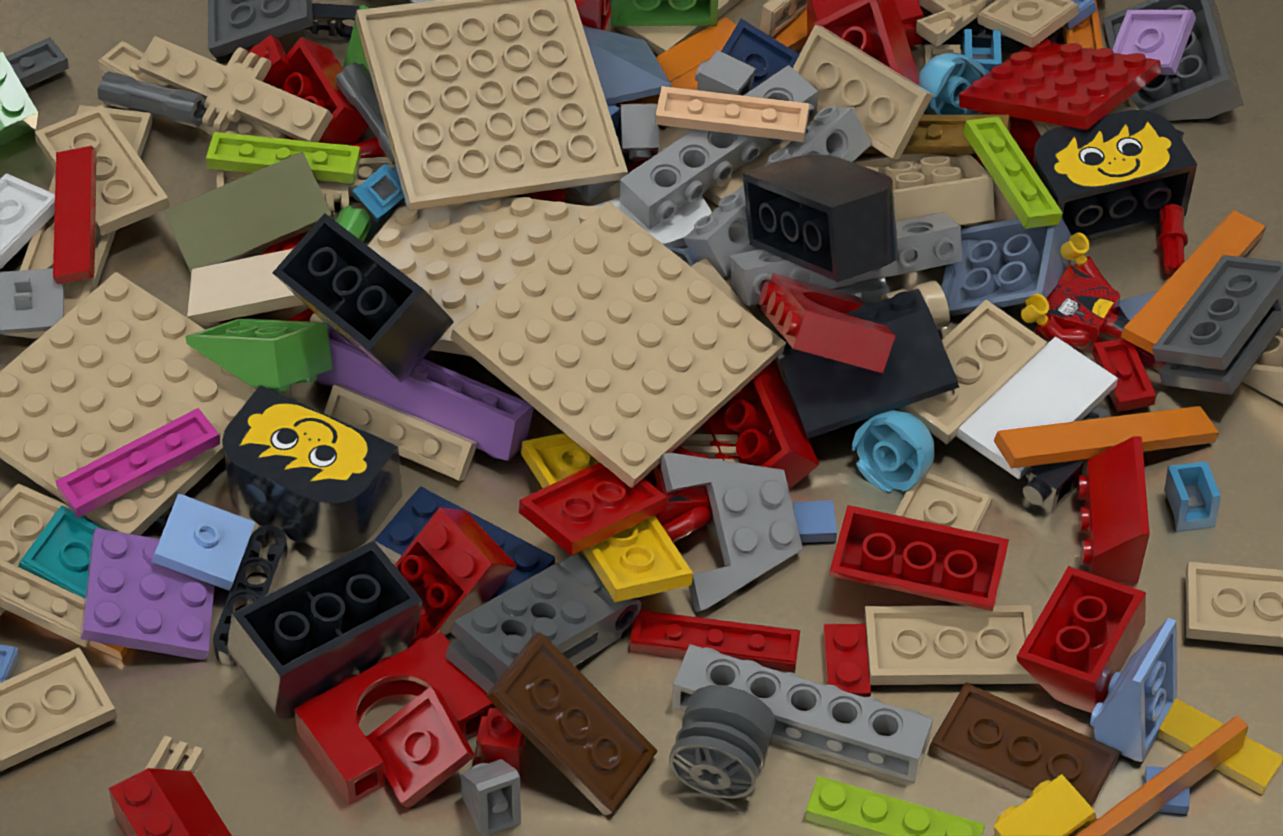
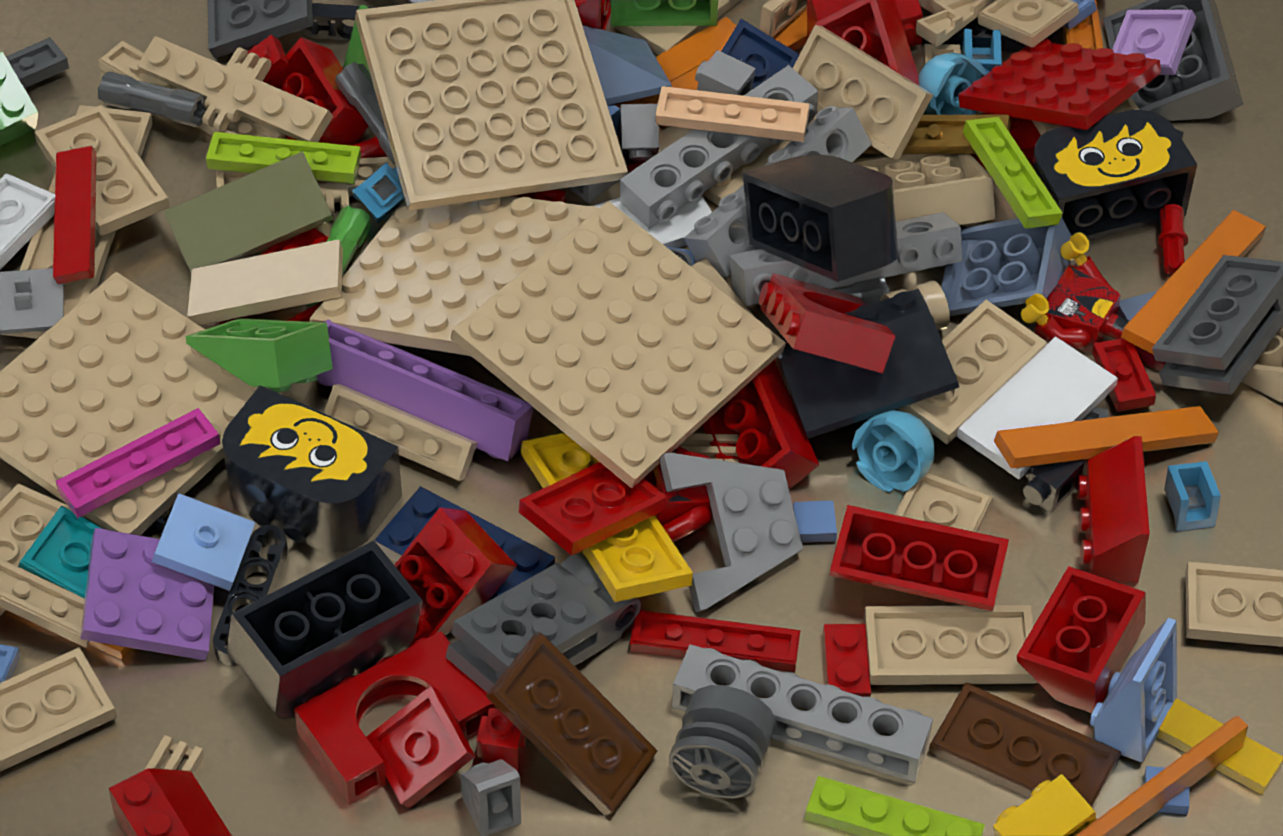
black brick [272,213,454,383] -> none

